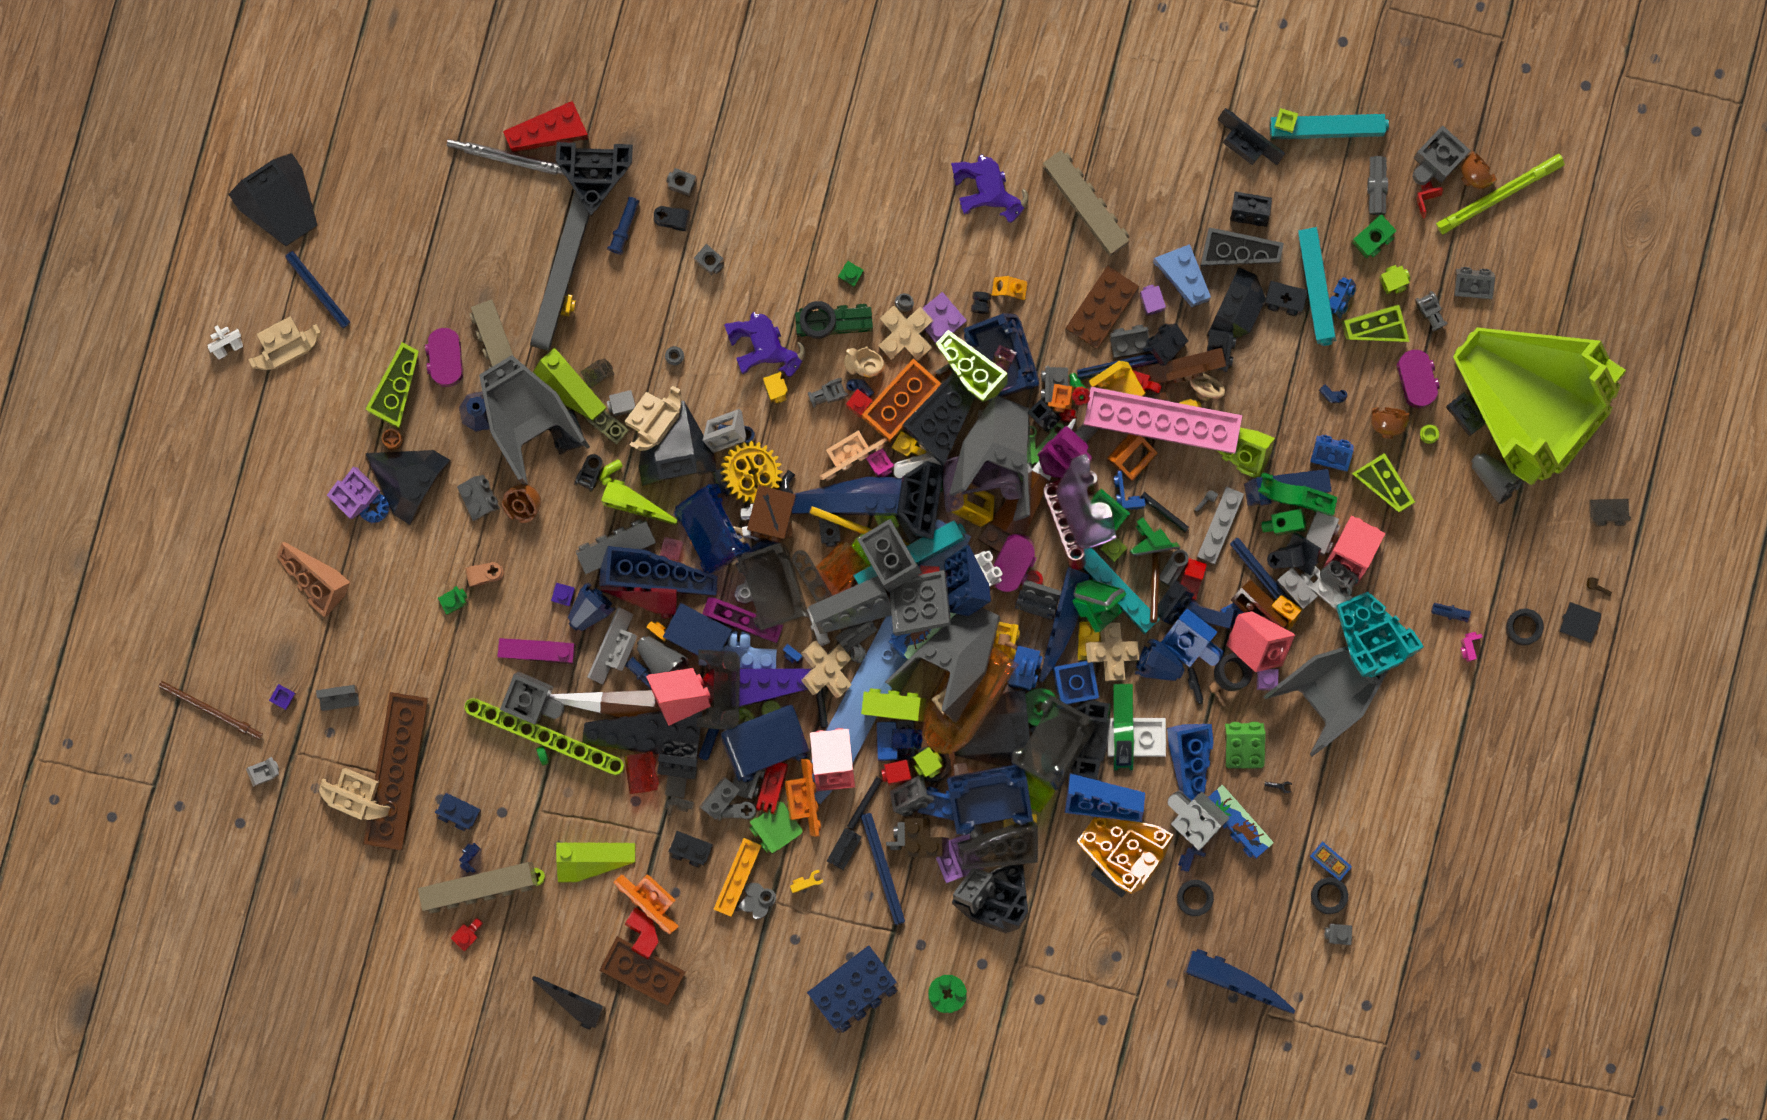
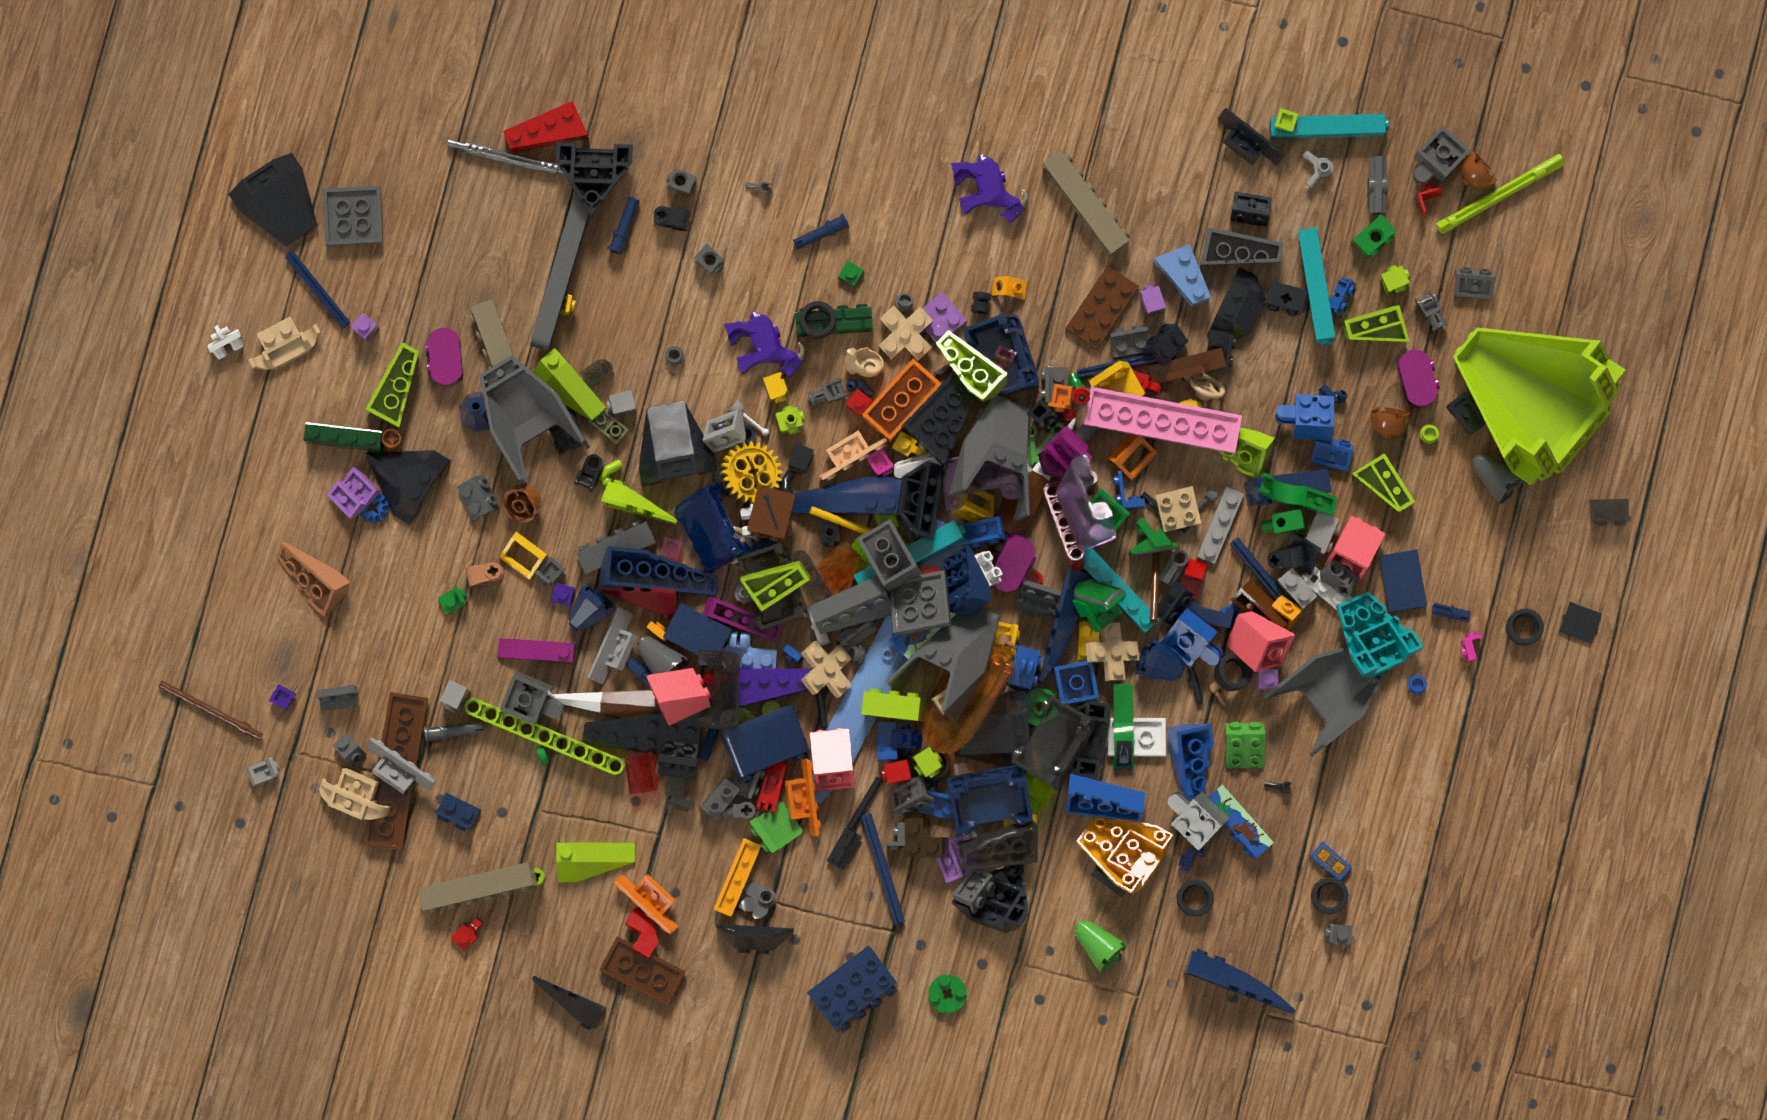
clear blue bracket [459,843,482,873] -> none
tan plate [625,386,681,451] -> none
black bracket [668,831,713,868] -> none
yellow plate [790,870,824,893] -> none
lime plate [1100,535,1127,562] -> none
dark brown hand [1586,577,1612,596] -> none
none -> dark green brick [303,422,383,452]
none -> dark grey plate [323,186,383,246]
none -> dark grey bracket [332,732,366,767]
none -> medium lavender brick [351,312,380,342]
none -> light grey bracket [367,737,435,794]
none -> dark grey pin [424,721,483,744]
none -> light grey brick [439,680,470,713]
none -> yellow tile [499,532,548,580]
none -> dark grey bracket [535,556,565,587]
none -> black wedge [716,924,794,954]
none -> hinge [728,400,769,436]
none -> lime wedge [740,561,810,612]
none -> dark grey hand [745,181,773,194]
none -> lime brick [775,406,806,435]
none -> black brick [788,444,814,475]
none -> dark blue pin [793,213,850,250]
none -> blue bracket [963,516,1006,549]
none -> bright green cone [1074,920,1127,973]
none -> tan hinge [1155,486,1201,532]
none -> blue brick [1275,394,1334,441]
none -> light grey piece [1303,150,1333,188]
none -> dark blue tile [1379,549,1427,613]
none -> blue plate [1407,675,1427,694]

